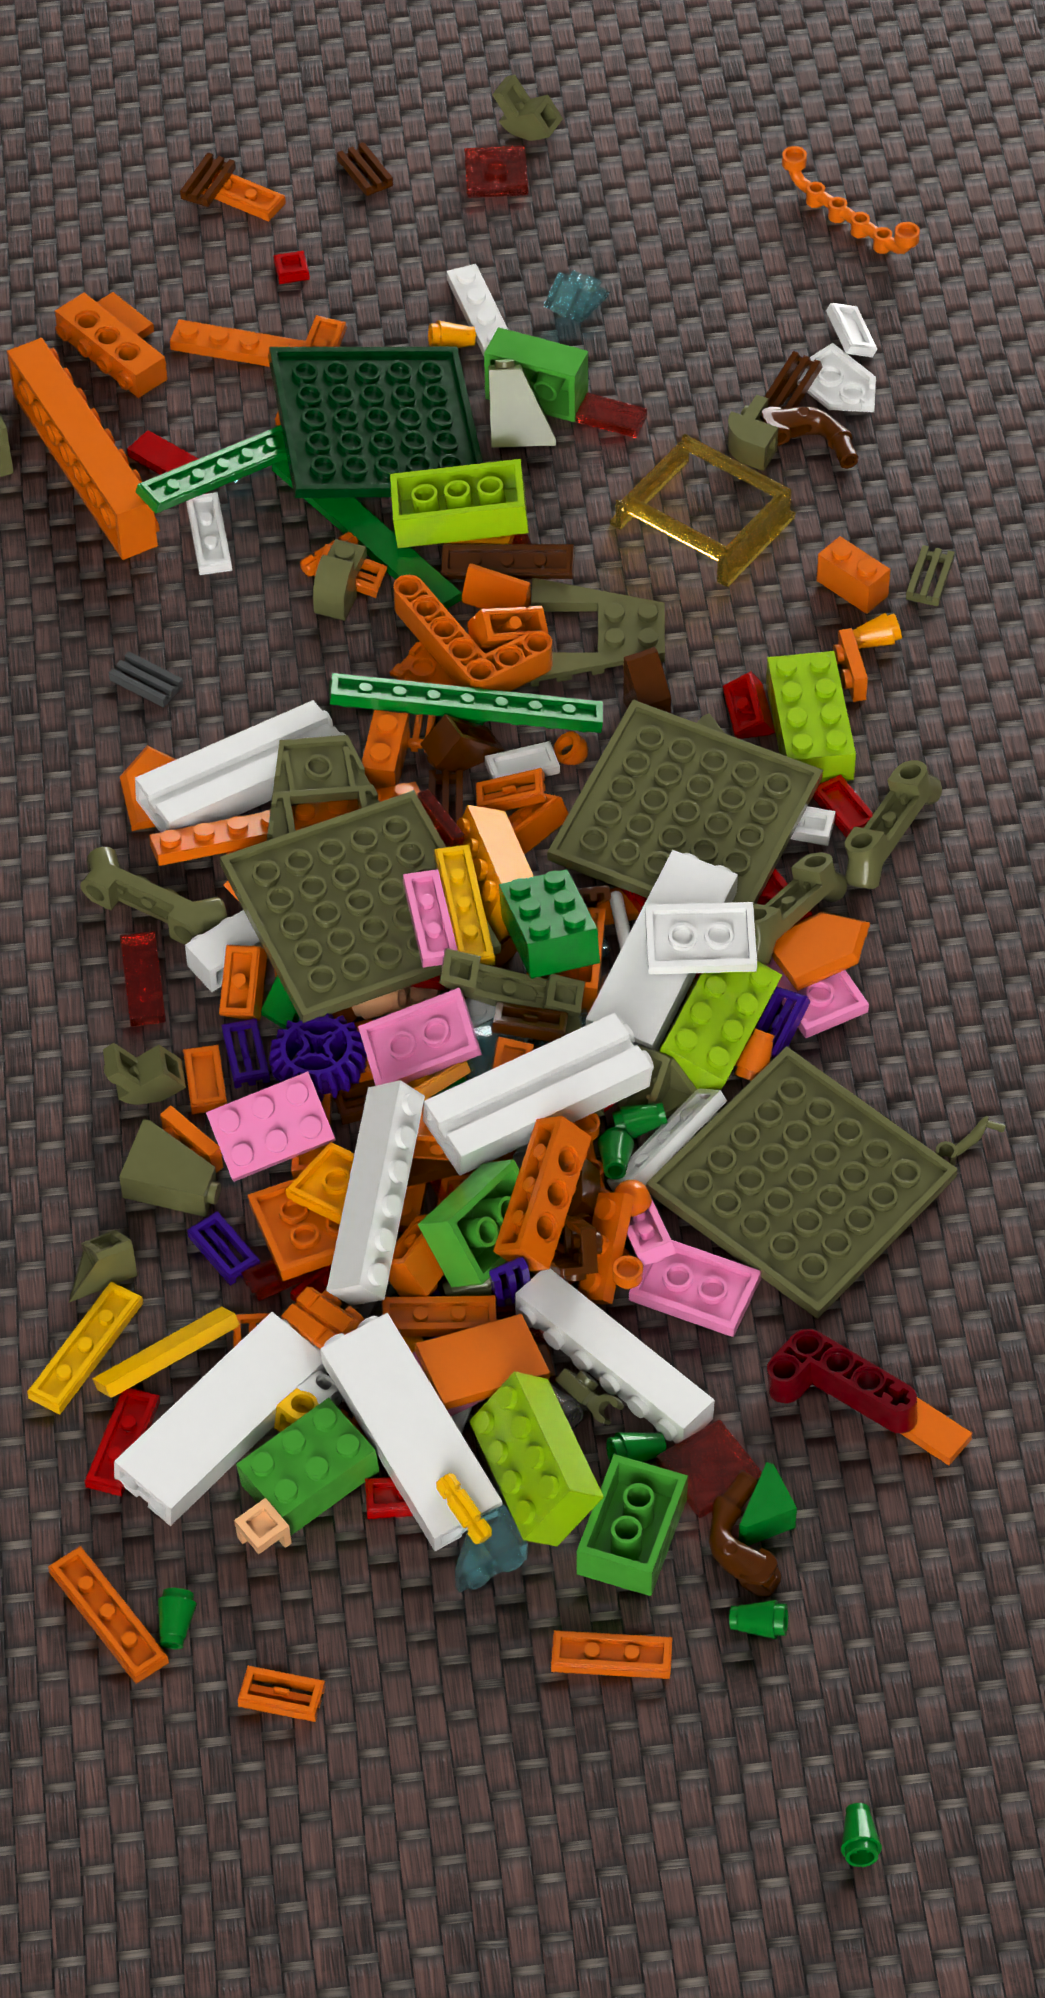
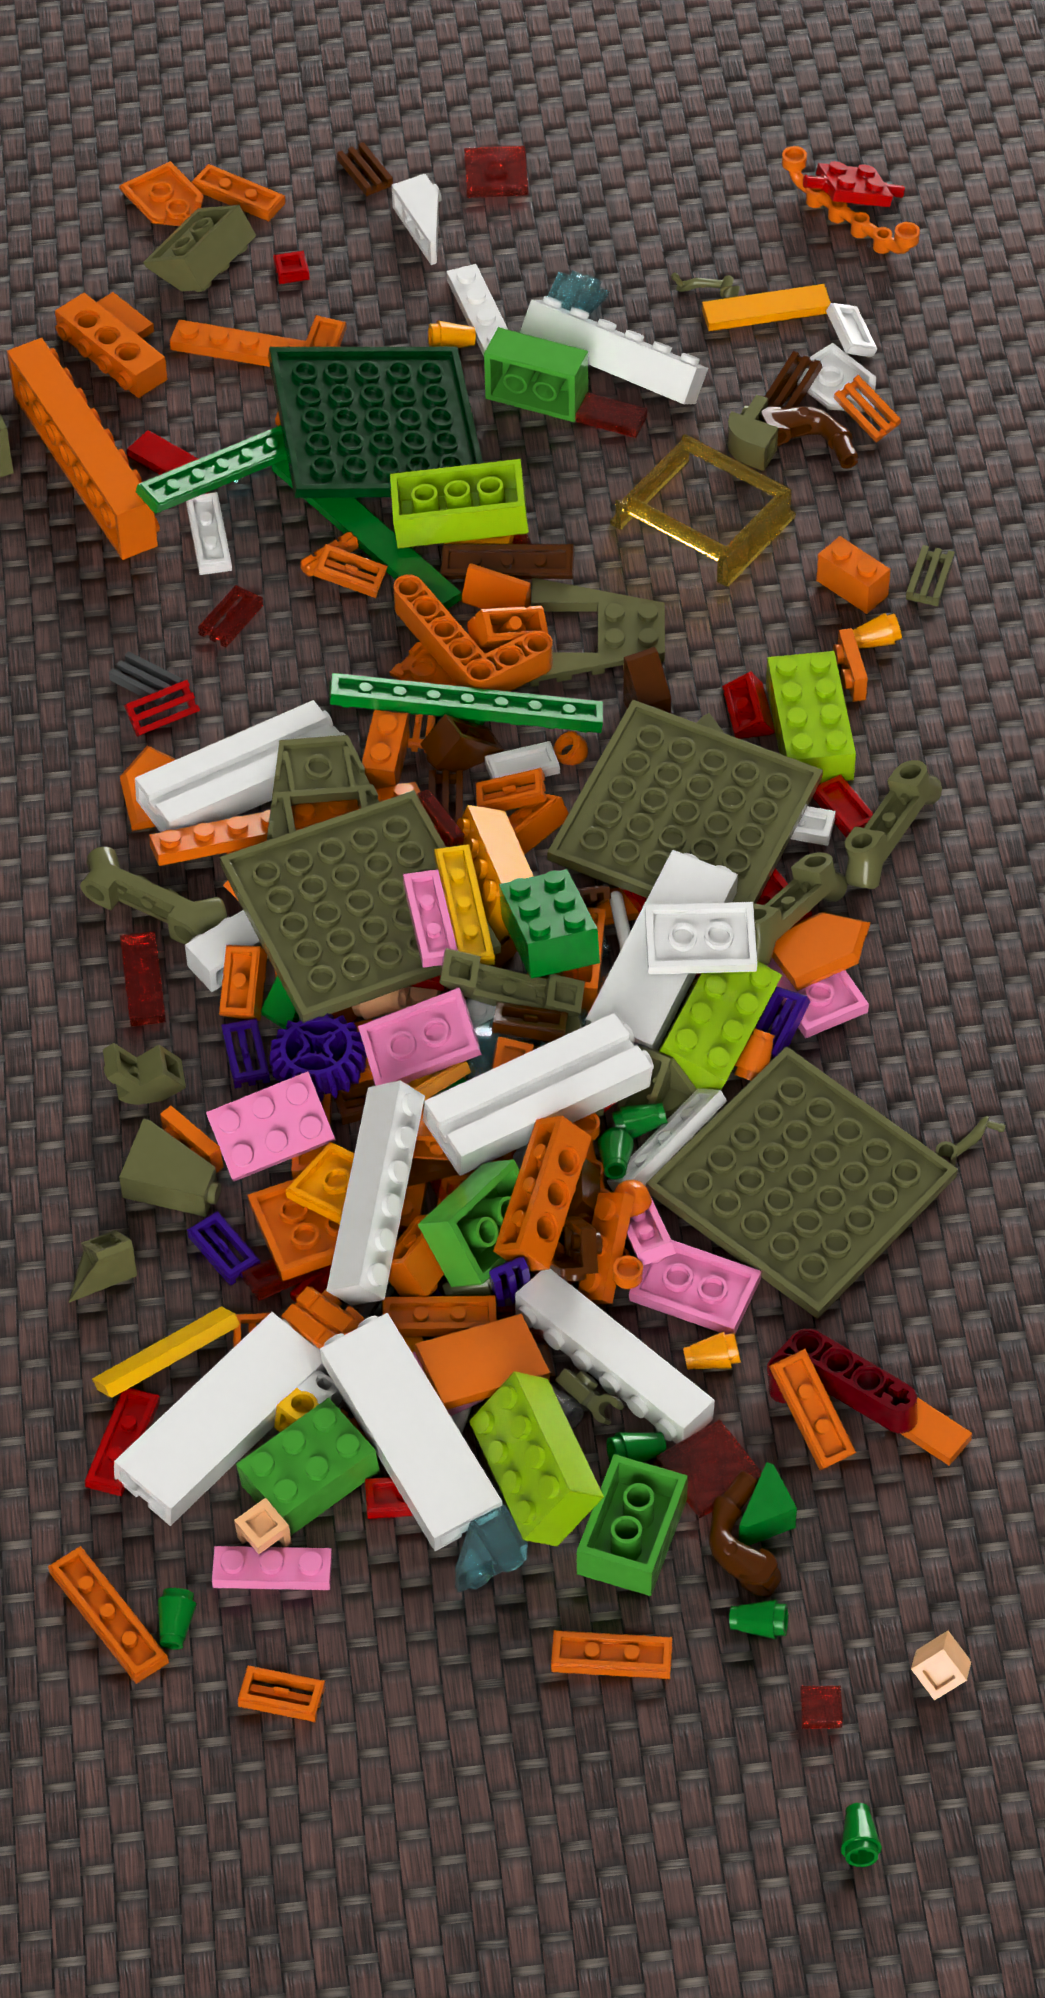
yellow tile [27,1281,143,1415] -> none
reddish brown tile [180,153,236,207] -> none
orange tile [183,1045,227,1114] -> none
olive brick [313,539,367,621] -> none
yellow axle [436,1473,492,1545] -> none
slope [488,359,556,448] -> none
olive brick [492,74,563,141] -> none
none -> orange tile [119,161,204,226]
none -> red tile [124,680,200,737]
none -> olive slope [143,205,256,292]
none -> clear red tile [198,585,264,647]
none -> bright pink plate [212,1546,332,1590]
none -> white slope [392,174,442,265]
none -> white brick [520,296,708,404]
none -> olive piece [671,272,740,299]
none -> light orange cone [683,1331,741,1370]
none -> light orange tile [702,284,831,331]
none -> orange tile [769,1349,856,1470]
none -> clear red tile [800,1686,843,1729]
none -> red plate [803,161,905,207]
none -> orange tile [834,375,901,443]
none -> light nougat panel [911,1631,971,1700]

